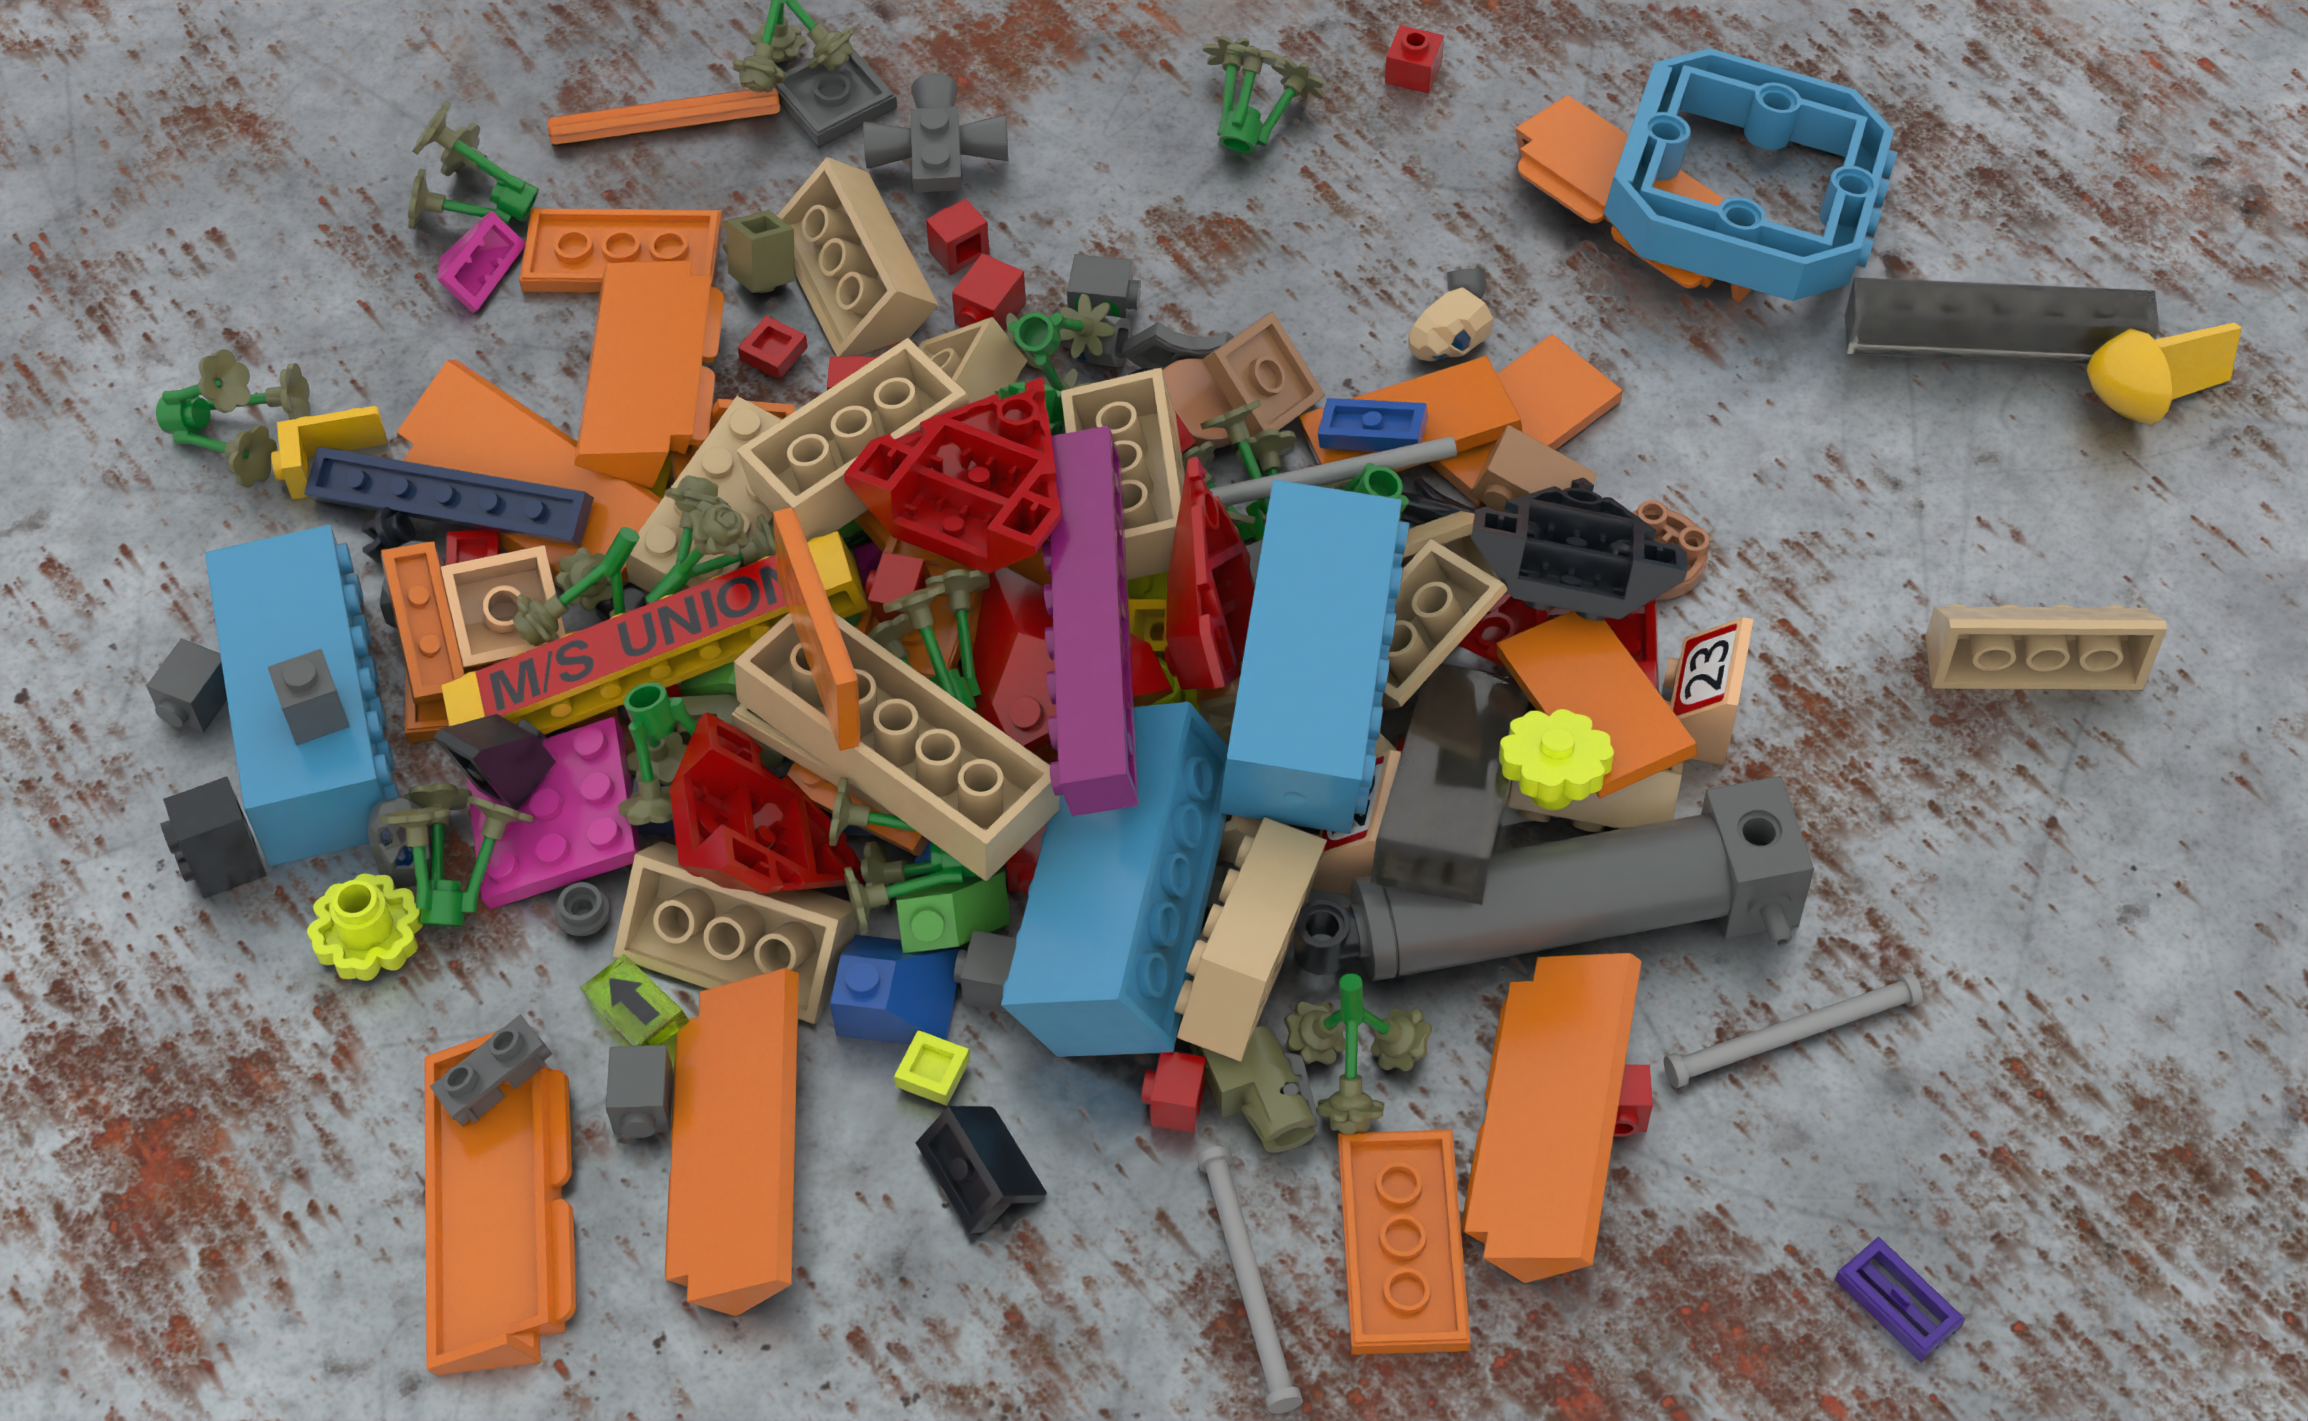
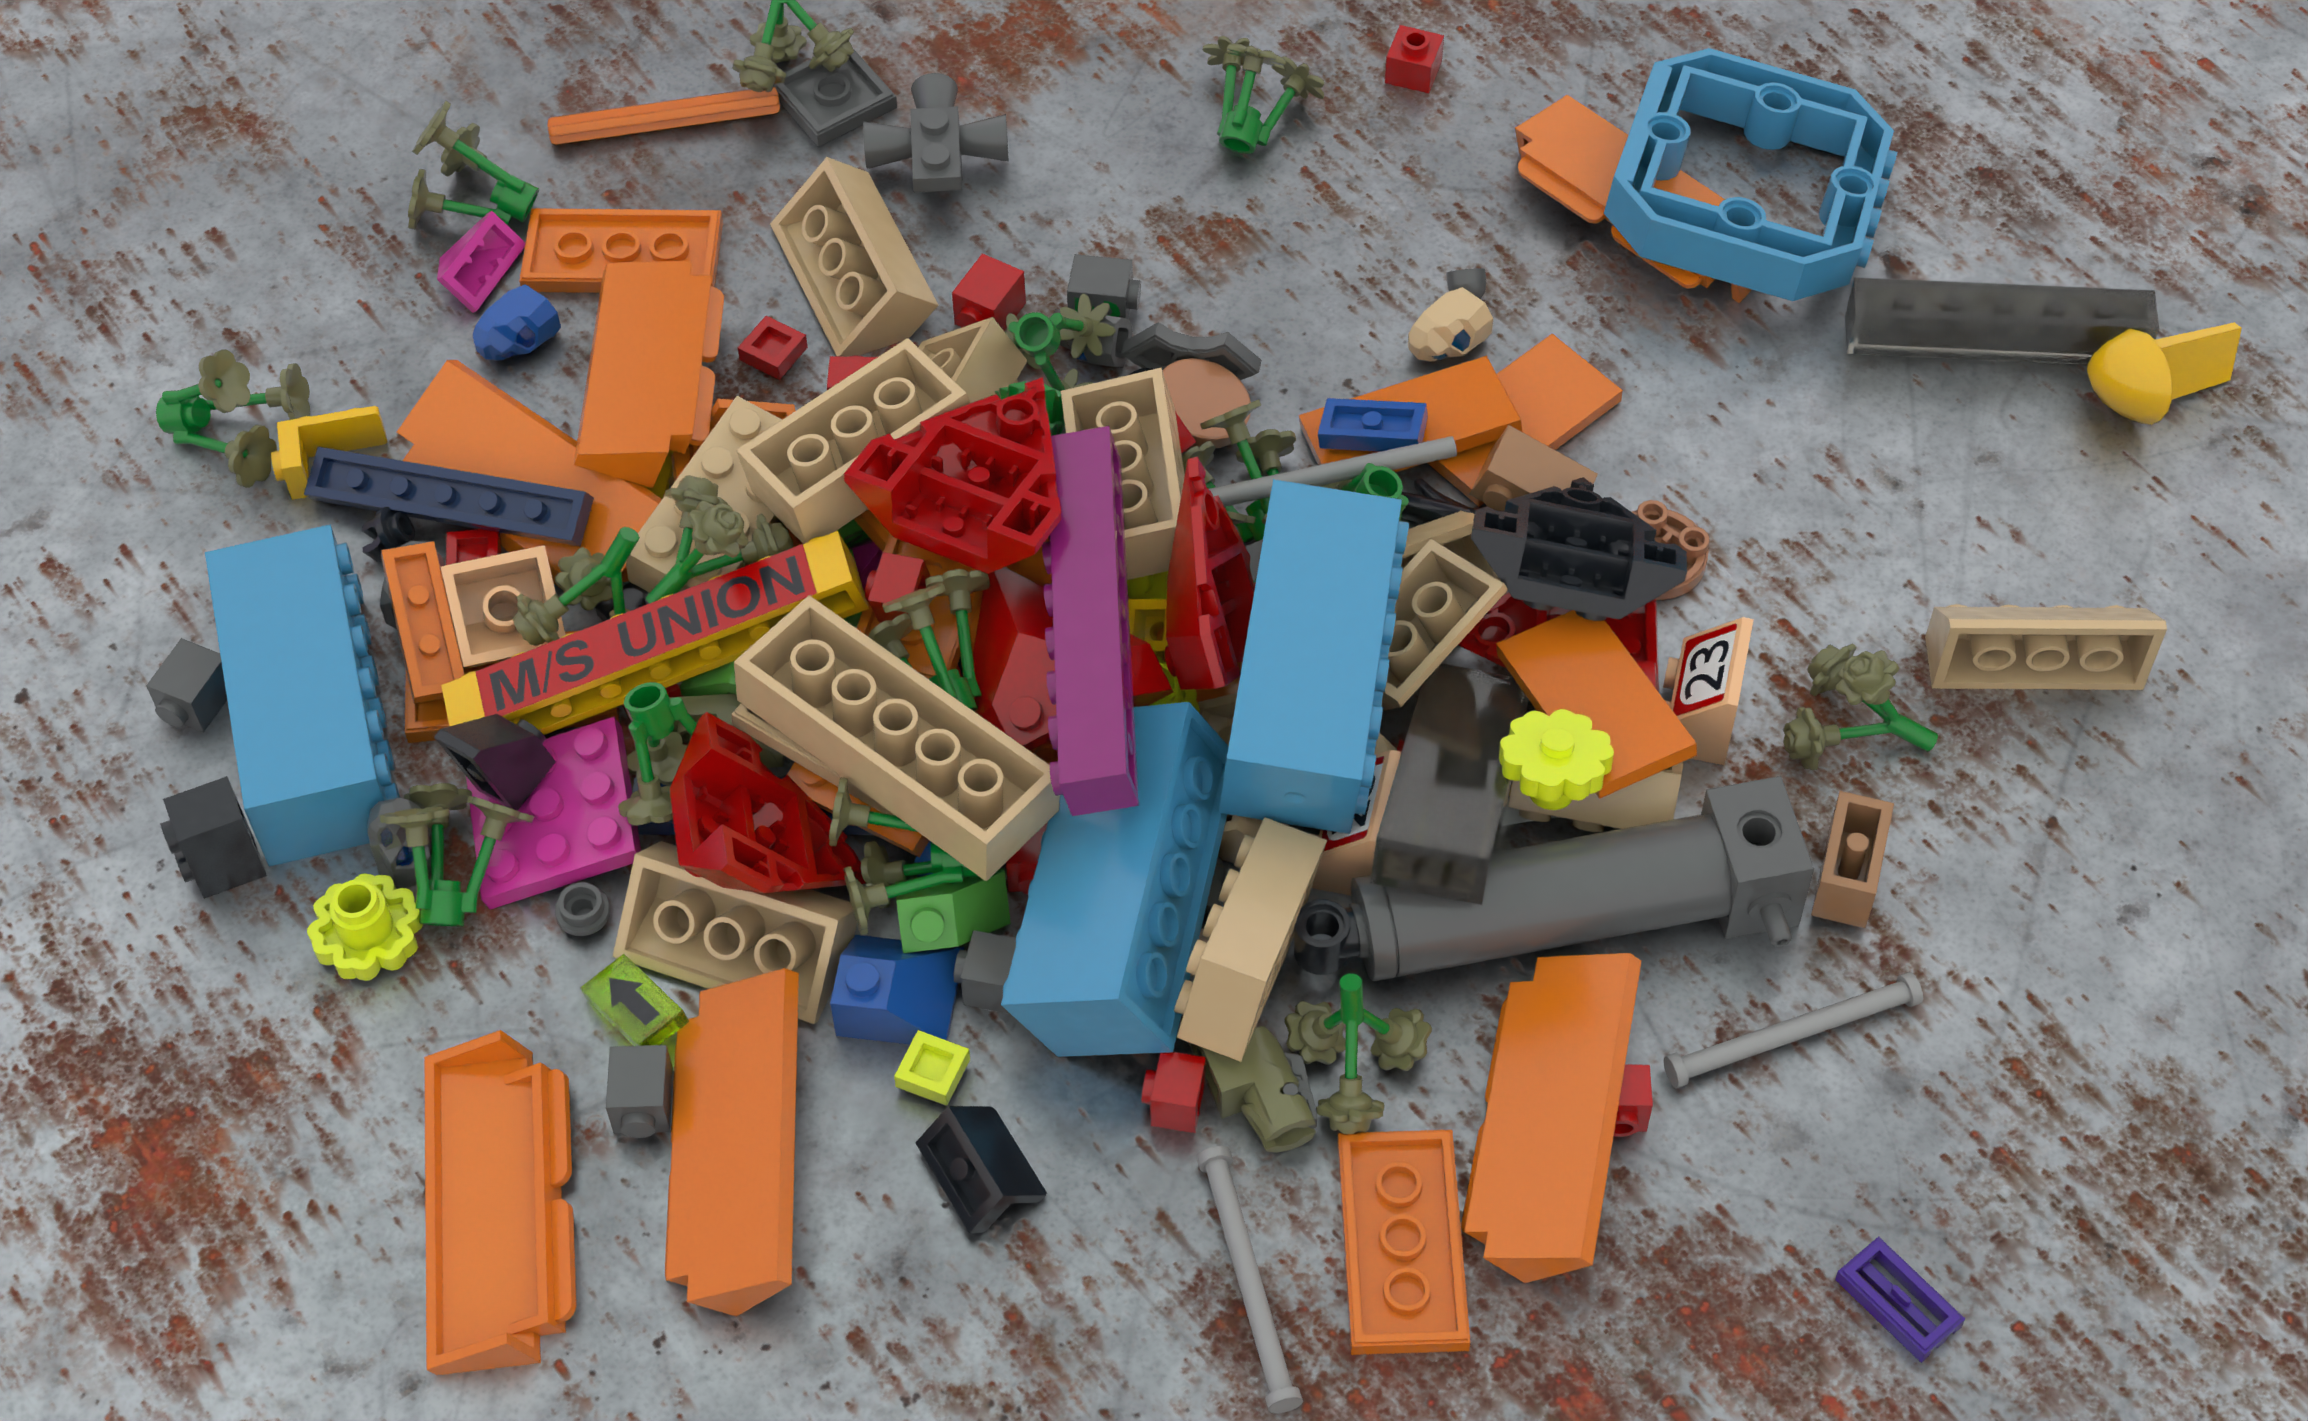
dark grey brick [267,649,350,745] -> none
dark grey hinge [430,1014,553,1126] -> none
olive brick [722,210,795,293] -> none
orange tile [773,507,861,751] -> none
red plate [926,199,990,275] -> none
medium nougat plate [1202,311,1325,437] -> none
none -> blue rock [473,284,561,360]
none -> olive plant [1783,643,1938,770]
none -> medium nougat brick [1811,791,1894,928]

